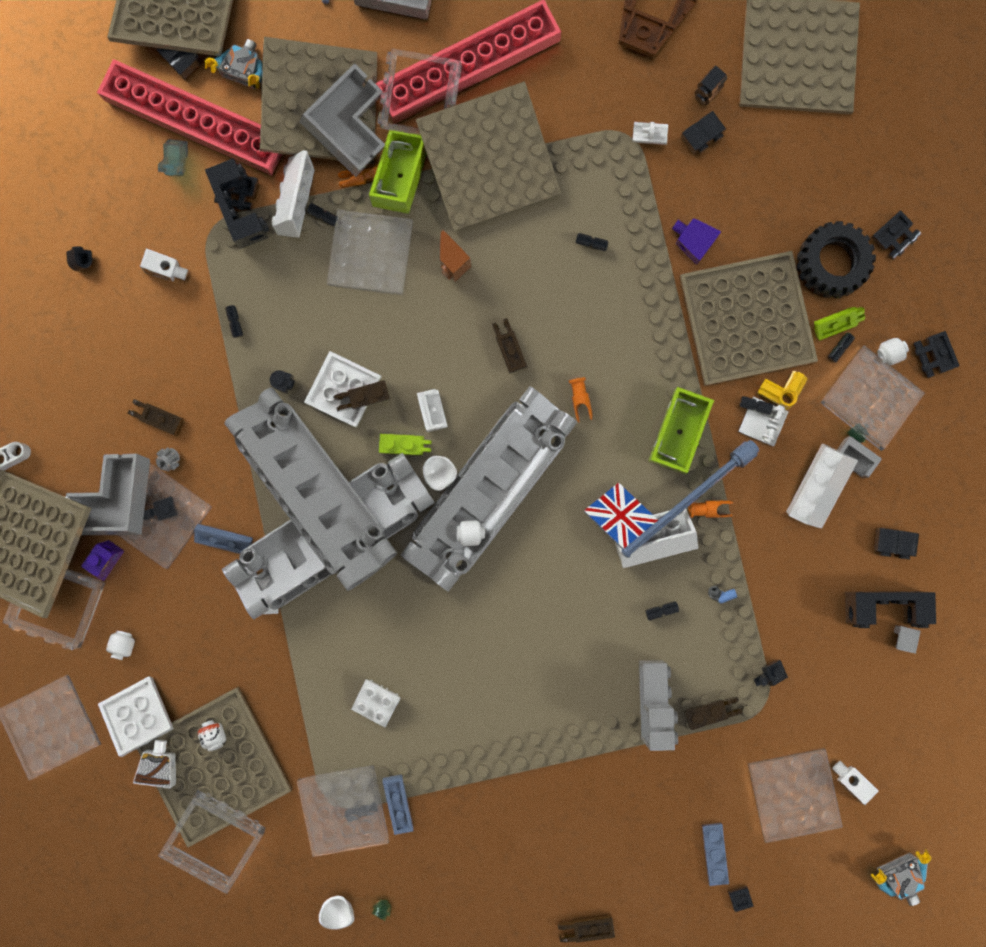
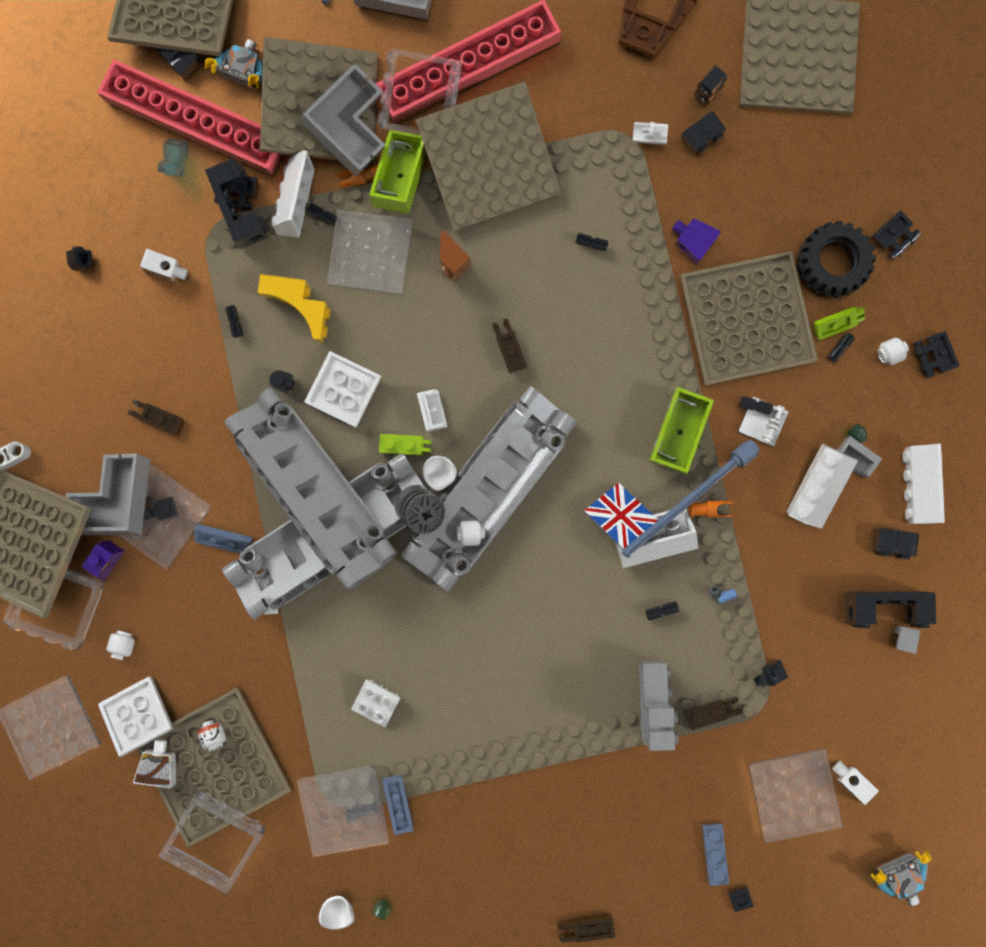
light grey gear [155,447,180,472] -> none
dark brown hinge [333,380,390,412] -> none
orange piece [569,377,593,423] -> none
yellow piece [757,371,808,410] -> none
clear plate [820,345,925,451] -> none
none -> yellow arch [257,274,331,343]
none -> dark grey wheel [395,485,446,534]
none -> white slope [903,444,945,524]

